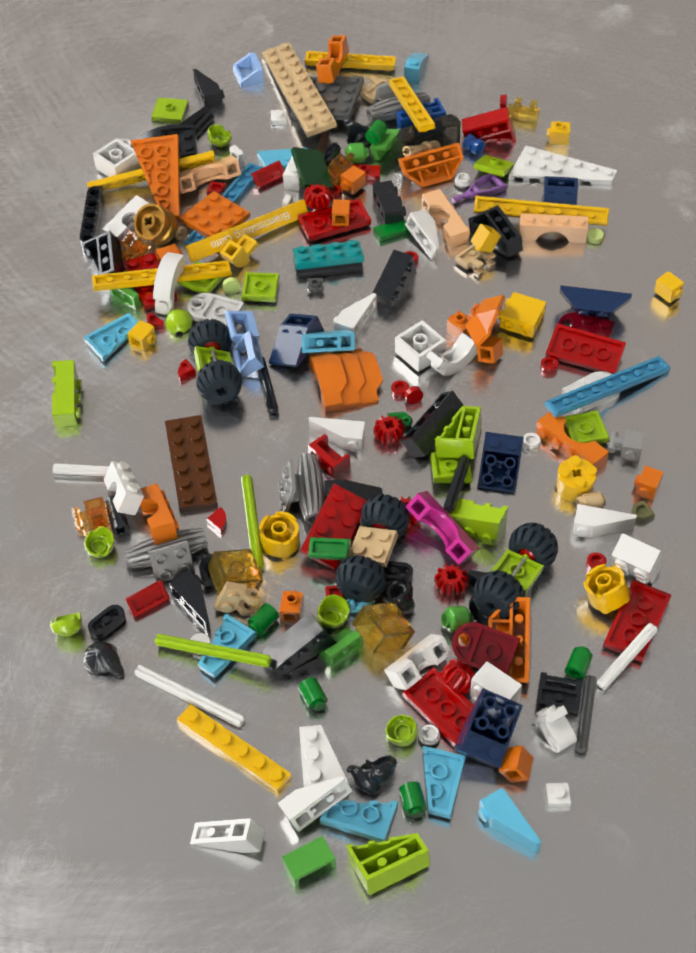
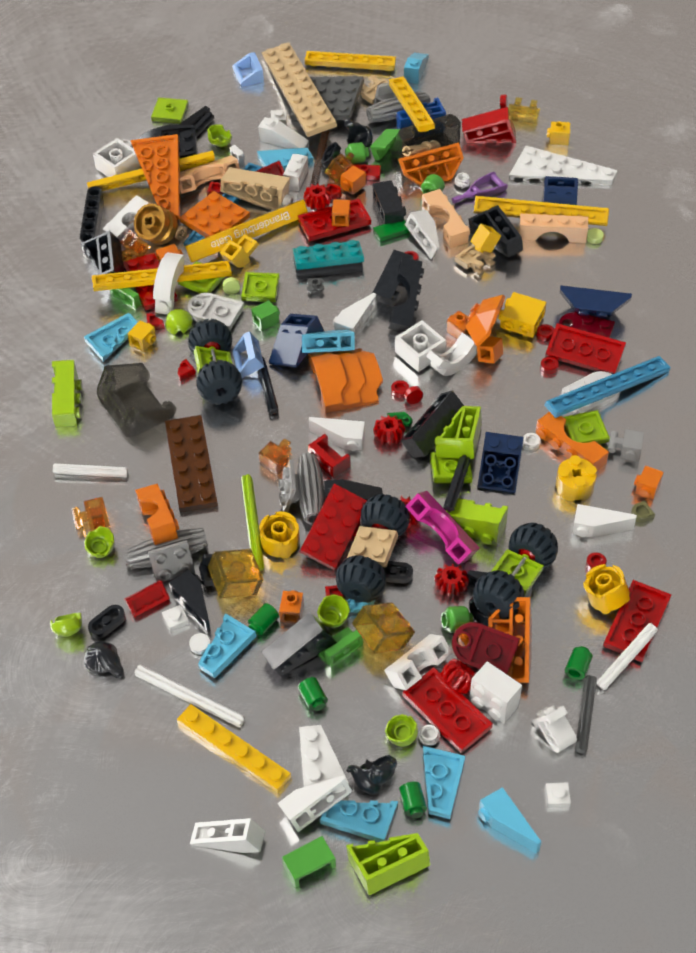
white arch [104,461,144,515] -> none
black axle [104,495,129,536] -> none
lime axle [155,634,272,667] -> none
black slope [193,69,225,108] -> none
red tile [207,507,226,533] -> none
tan plate [214,581,258,616] -> none
light blue tile [225,311,259,343] -> none
dark green tile [291,147,334,191] -> none
green tile [308,537,351,560] -> none
orange arch [316,35,349,84] -> none
green brick [365,120,387,144] -> none
black hair [382,577,415,614] -> none
dark blue slope [454,688,523,768] -> none
blue wheel [463,134,485,155] -> none
lime plate [473,155,515,177] -> none
orange brick [499,745,534,783] -> none
black plate [536,672,583,714] -> none
tan brick [576,491,606,509] -> none
white brick [612,533,663,585] -> none
yellow brick [654,271,684,303] -> none
none -> clear smoke windscreen [97,363,177,437]
none -> white plate [162,605,189,632]
none -> tan wedge [220,167,290,210]
none -> bright green brick [251,300,280,331]
none -> white slope [258,117,309,149]
none -> clear orange brick [259,439,291,475]
none -> black arch [388,257,424,332]
none -> bright green head [421,174,445,194]
none -> red tile [536,324,554,341]

